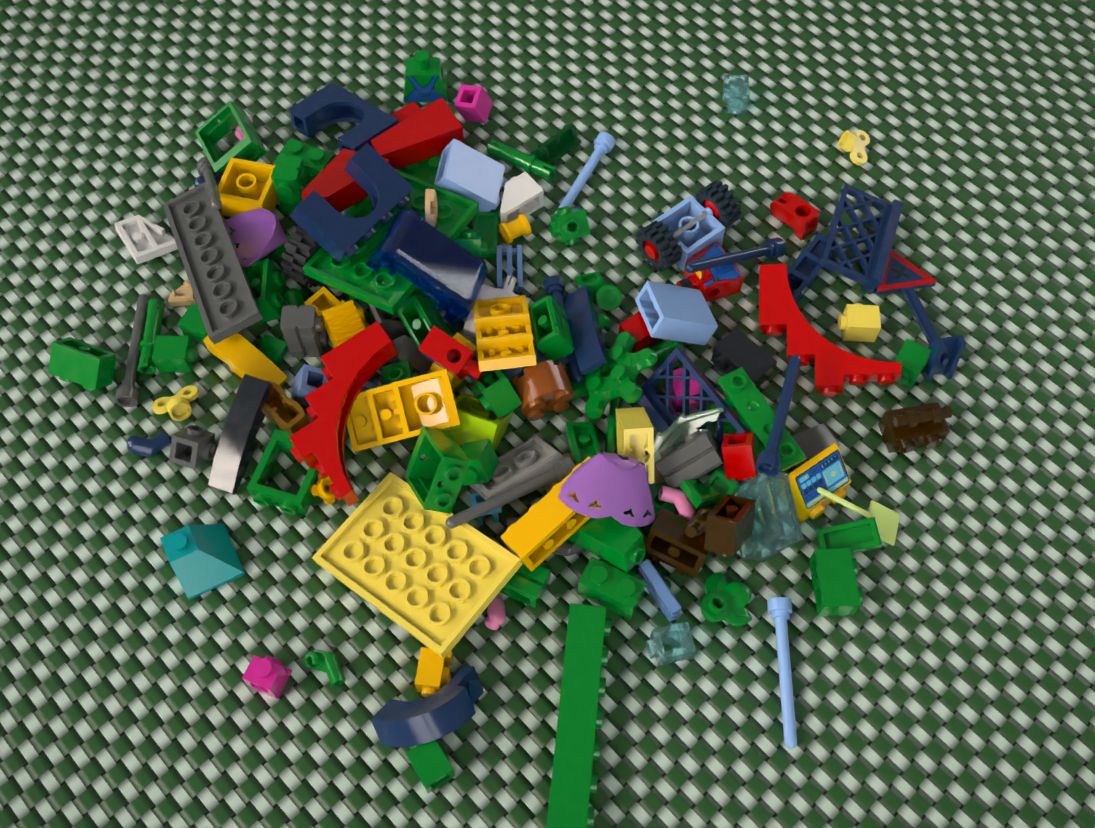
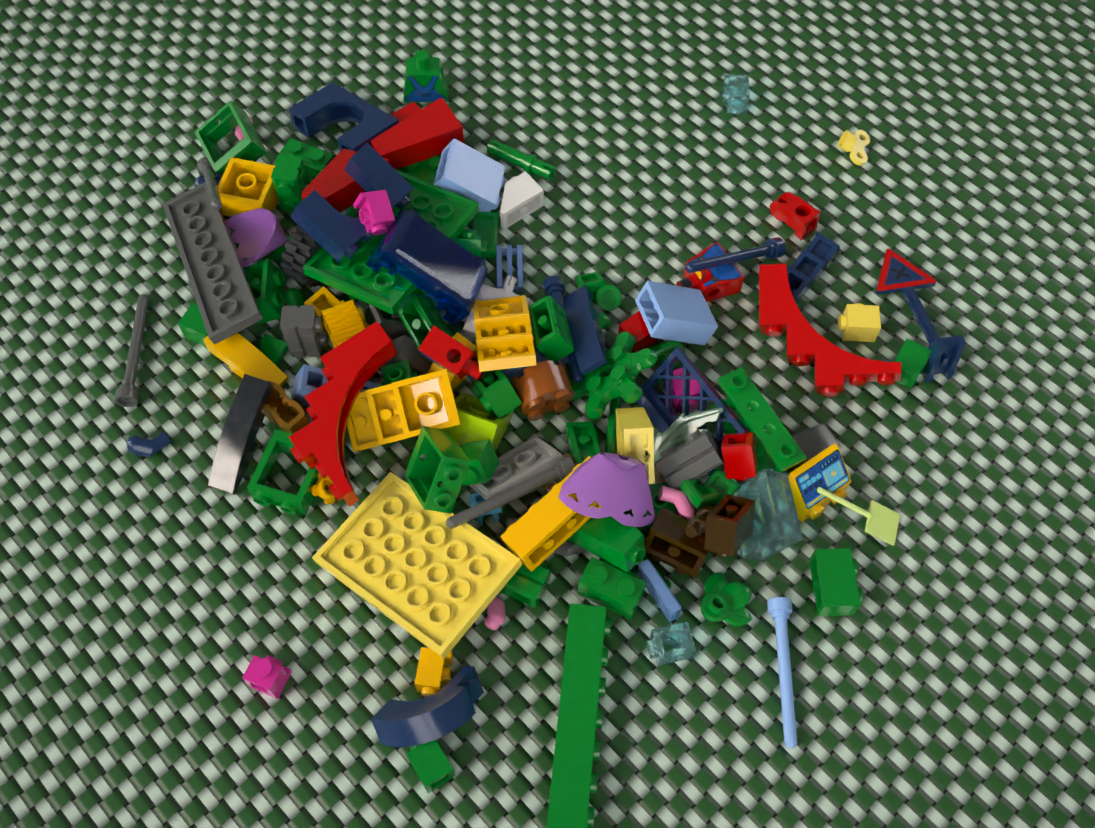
green brick [48,337,117,391] -> none
white wing [114,215,178,264] -> none
green pin [137,299,166,375] -> none
green brick [152,335,198,373] -> none
light yellow piece [152,385,199,421] -> none
teal slope [160,524,245,600] -> none
tan tile [168,280,197,307] -> none
dark grey brick [169,425,216,469] -> none
green arm [304,649,346,687] -> none
tan tile [425,189,438,227] -> none
dark pink brick [454,85,493,123] -> none
yellow bush [499,213,532,244] -> none
dark green hinge [530,123,582,165] -> none
green brick [549,206,591,245] -> none
light blue piece [554,132,616,214] -> none
brick [635,180,742,272] -> none
black brick [711,328,777,389] -> none
dark blue piece [755,355,801,476] -> none
green tile [816,517,882,554] -> none
dark blue fence [818,183,904,294] -> none
dark brown brick [878,402,952,453] -> none
none -> dark pink brick [353,190,395,235]

